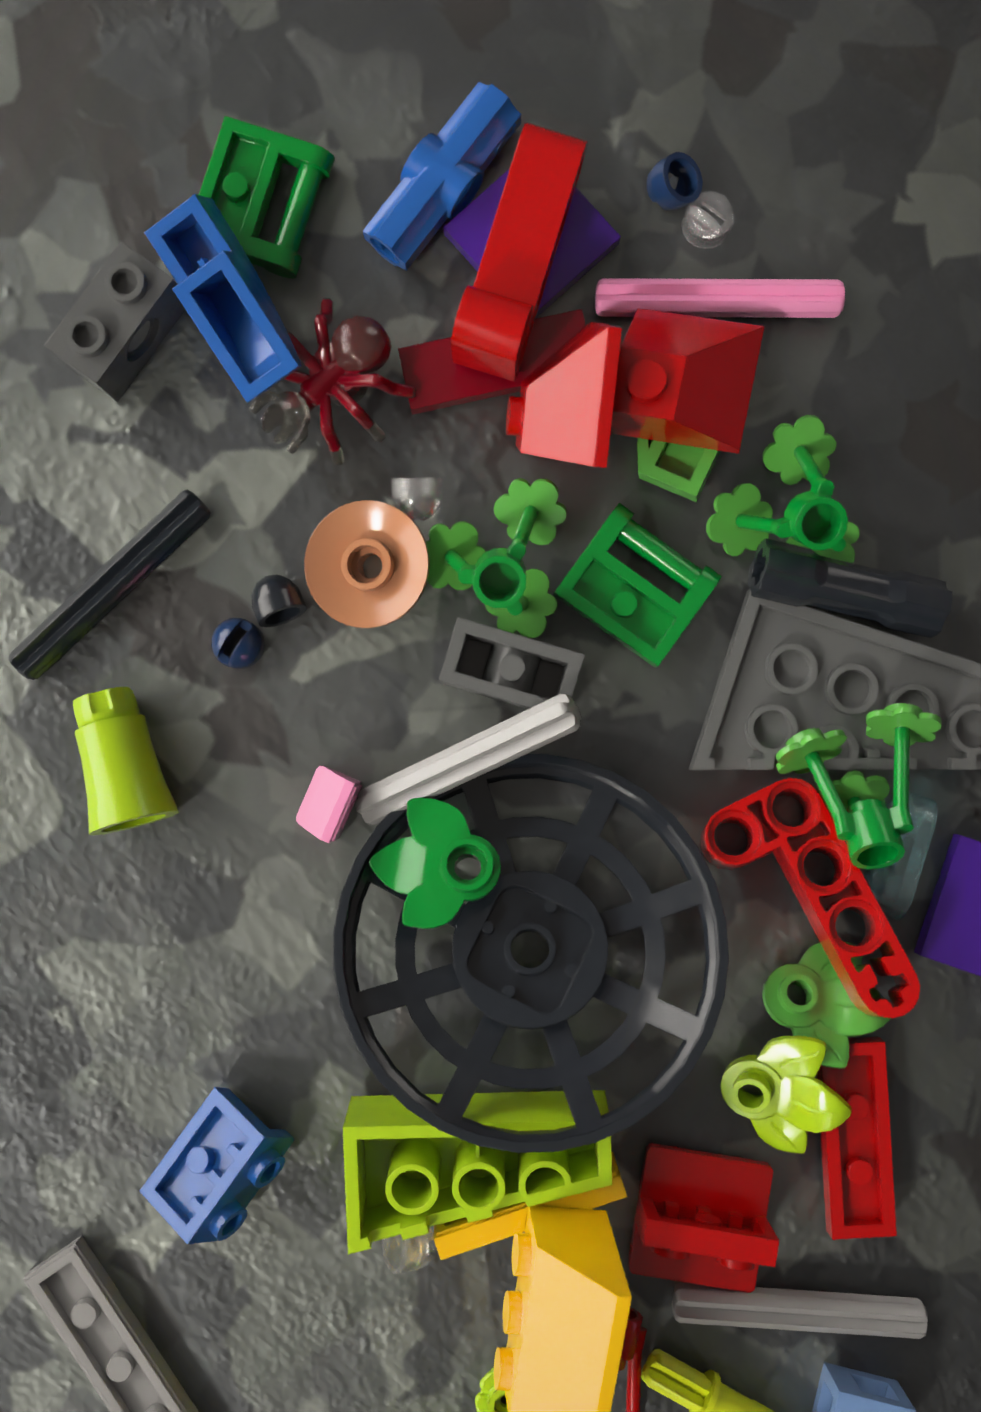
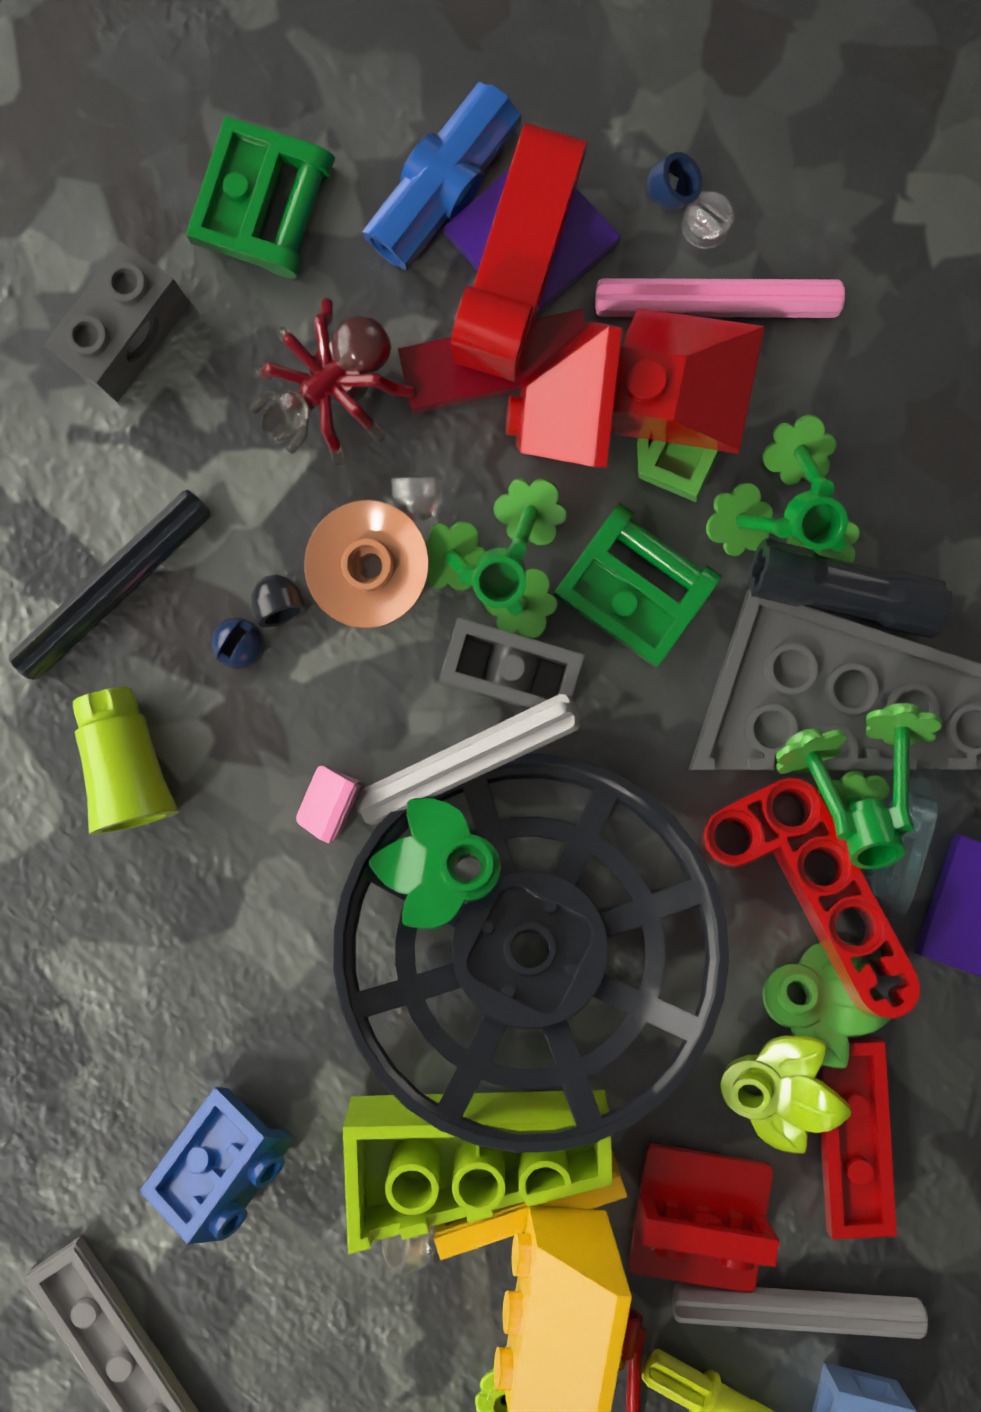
blue slope [144,194,302,403] -> none

